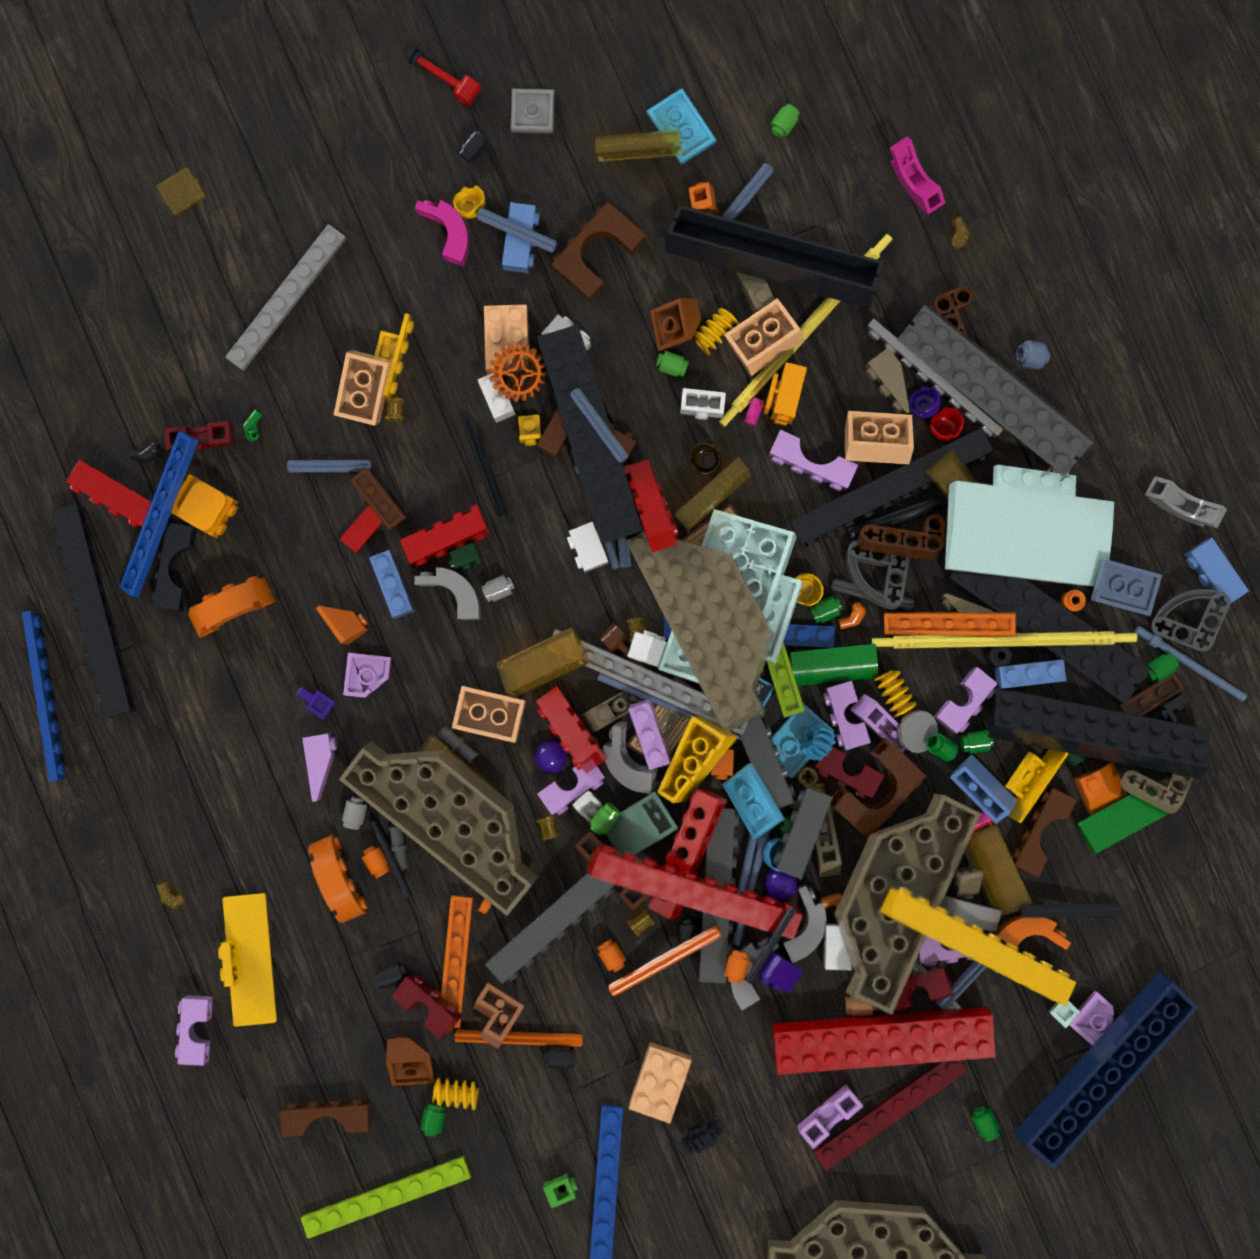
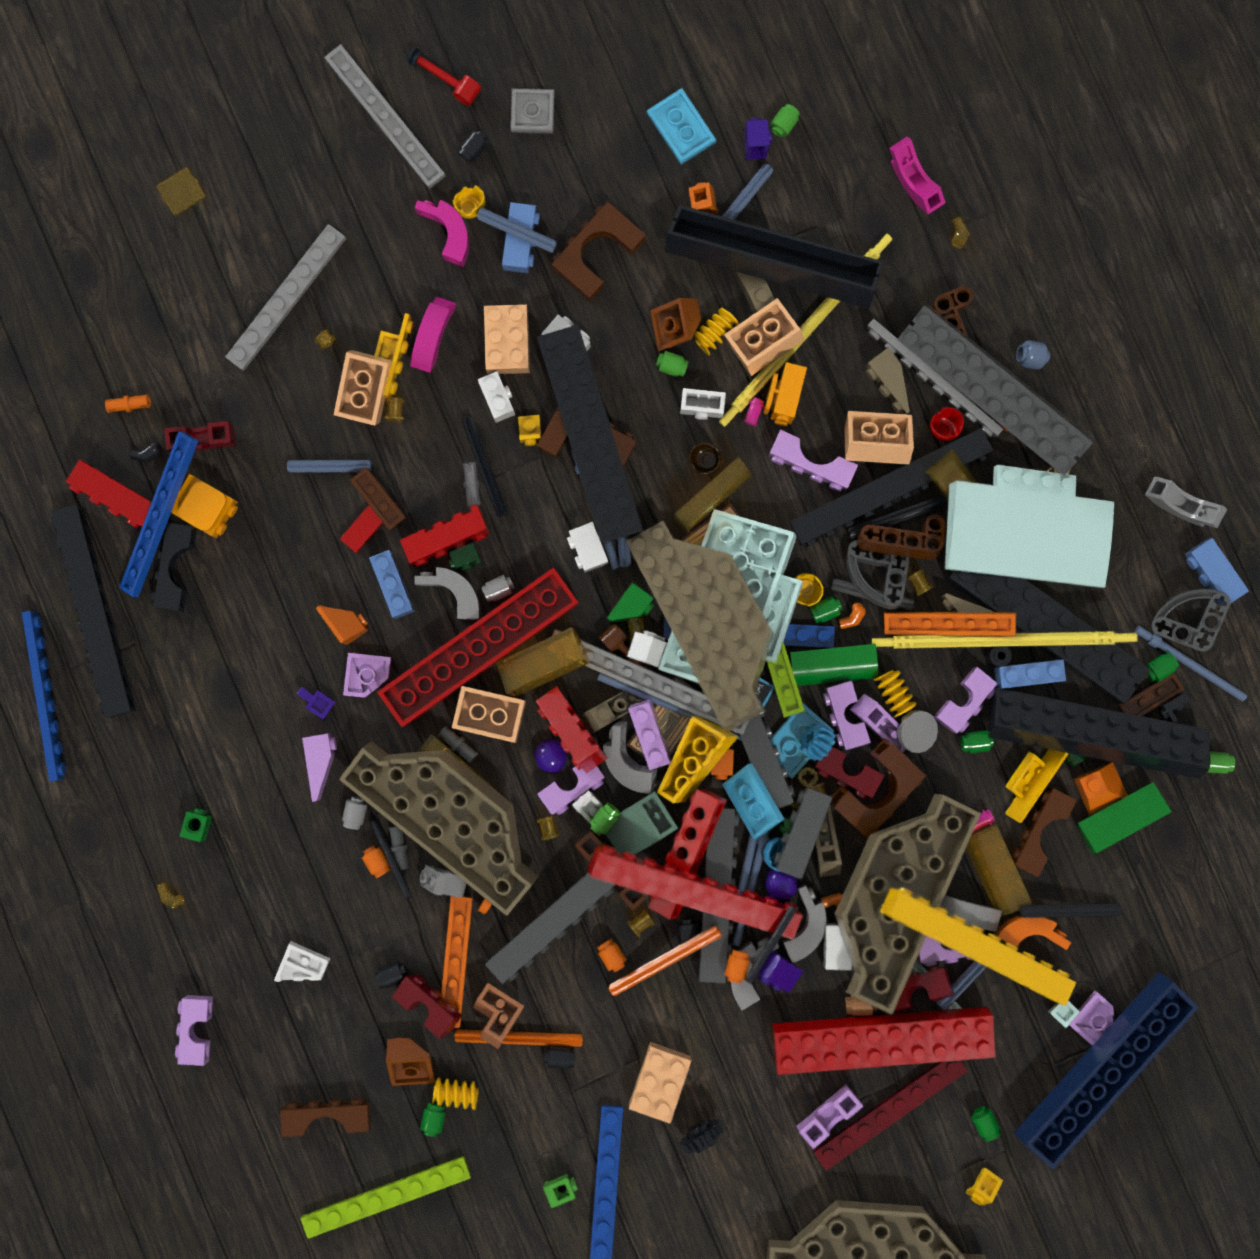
orange brick [188,575,276,638] -> none
yellow bracket [218,893,277,1027] -> none
green arm [243,409,263,441] -> none
orange brick [308,834,368,923] -> none
orange gear [488,342,546,402] -> none
sand blue axle [570,388,628,463] -> none
clear yellow brick [595,129,683,161] -> none
red wedge [624,459,678,552] -> none
dark purple hair [909,386,941,419] -> none
green brick [926,734,958,762] -> none
medium blue brick [950,755,1018,824] -> none
dark tan slope [951,866,983,900] -> none
orange brick [1059,590,1086,612] -> none
sand blue plate [1091,559,1162,616] -> none
dark tan beam [1120,770,1193,813] -> none
none -> orange pin [105,394,151,413]
none -> green brick [179,808,212,842]
none -> white wing [274,941,331,982]
none -> clear yellow bush [314,329,335,350]
none -> light grey plate [324,44,445,189]
none -> red brick [377,568,579,727]
none -> dark pink arch [410,297,456,373]
none -> light grey pin [420,865,467,897]
none -> clear pin [463,462,481,507]
none -> green slope [607,583,654,623]
none -> dark purple brick [744,118,772,160]
none -> clear yellow bush [907,569,934,596]
none -> yellow bracket [966,1168,1003,1205]
none -> bright green brick [1206,751,1235,774]

